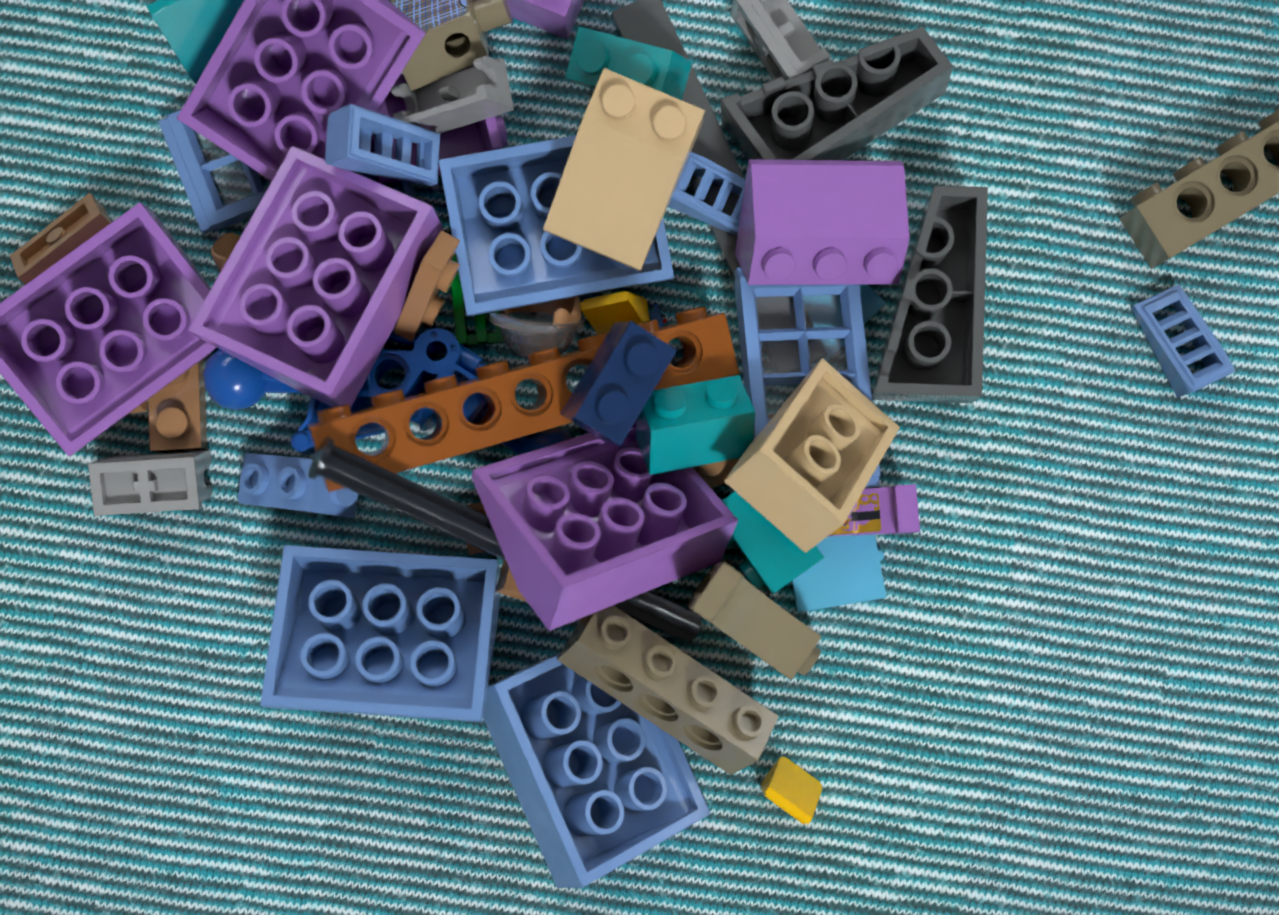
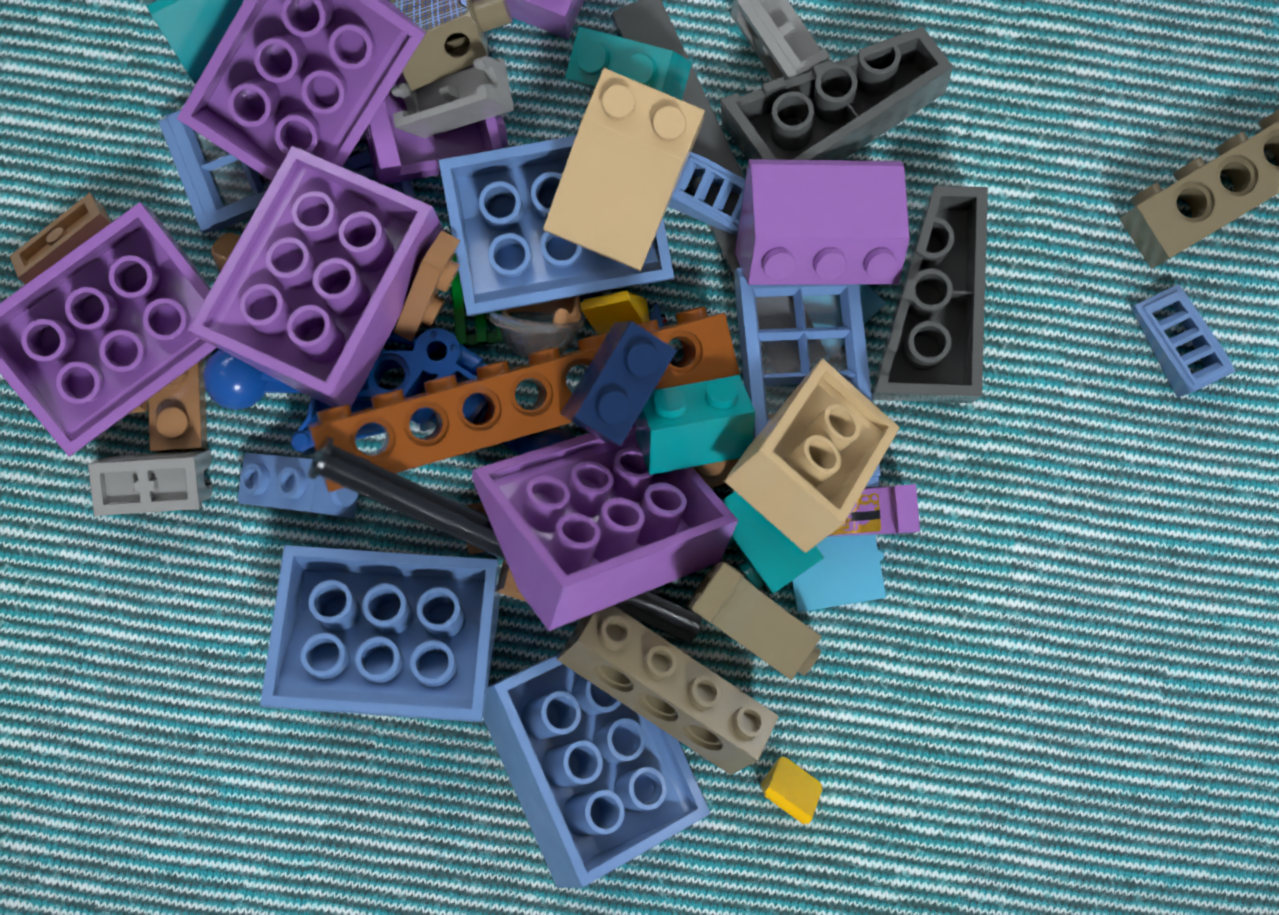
medium blue slope [325,104,440,186] -> none

